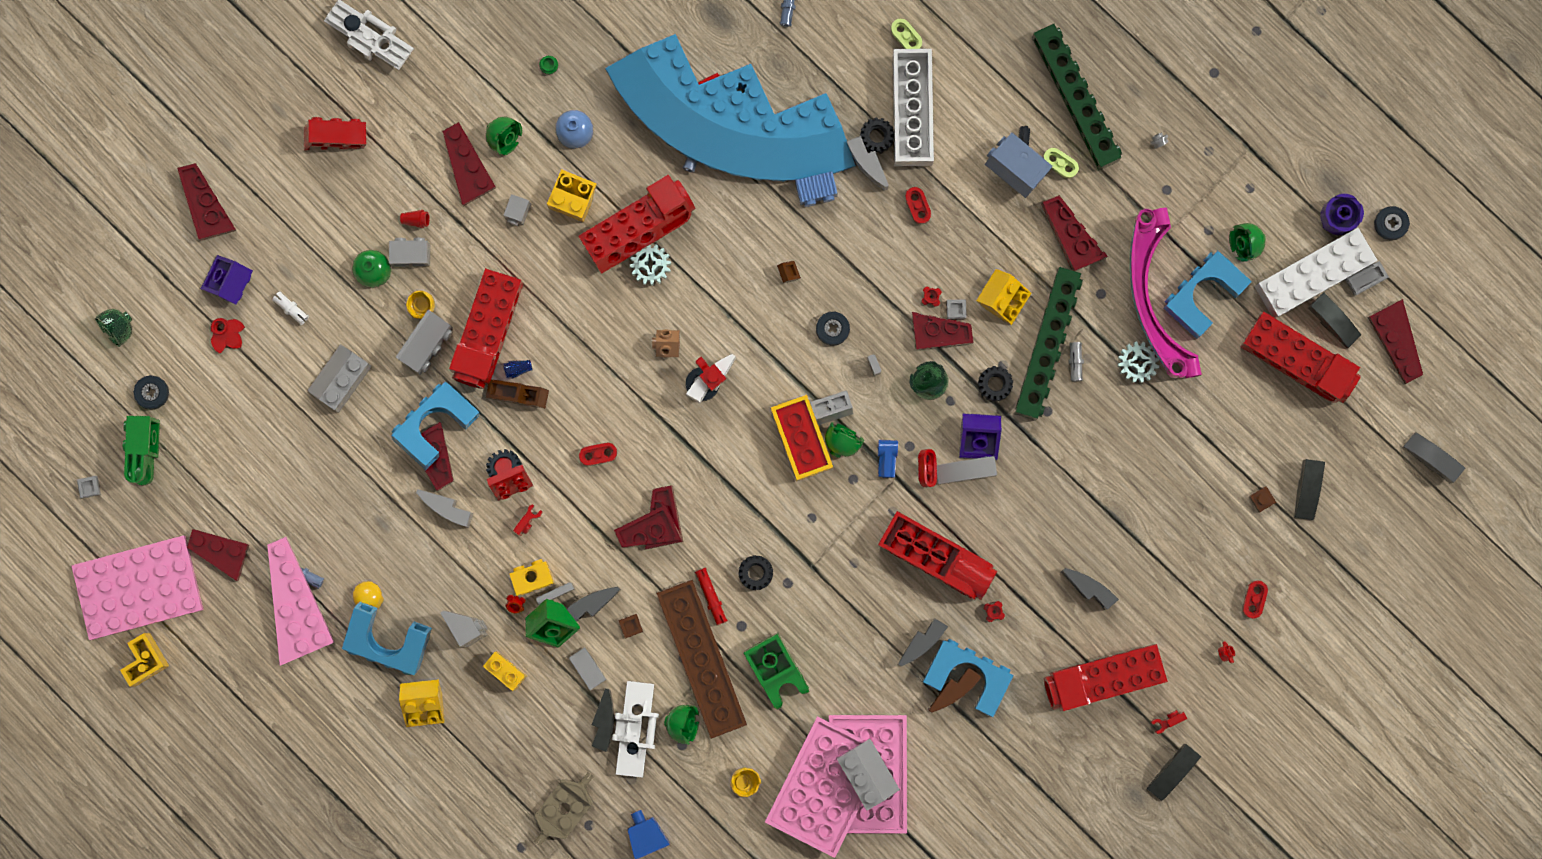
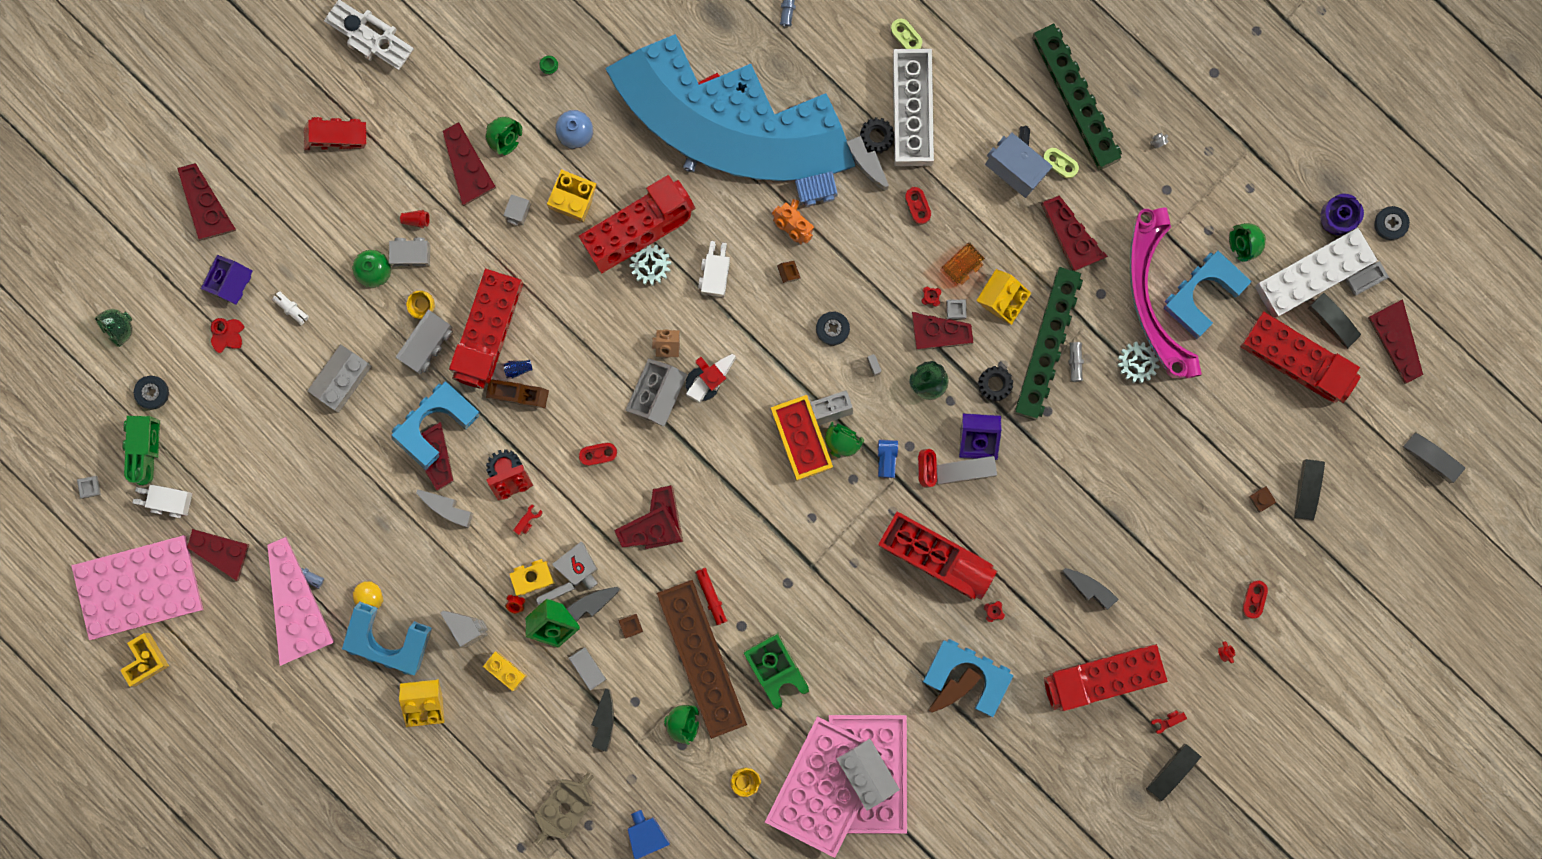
white piece [612,681,659,778] -> none
black tyre [738,555,773,590] -> none
dark grey slope [898,618,948,666] -> none
none -> white hinge [133,485,192,518]
none -> light grey torso [552,542,598,590]
none -> light grey slope [625,358,687,426]
none -> white hinge [698,241,730,298]
none -> orange brick [772,199,814,245]
none -> clear orange brick [940,242,985,286]

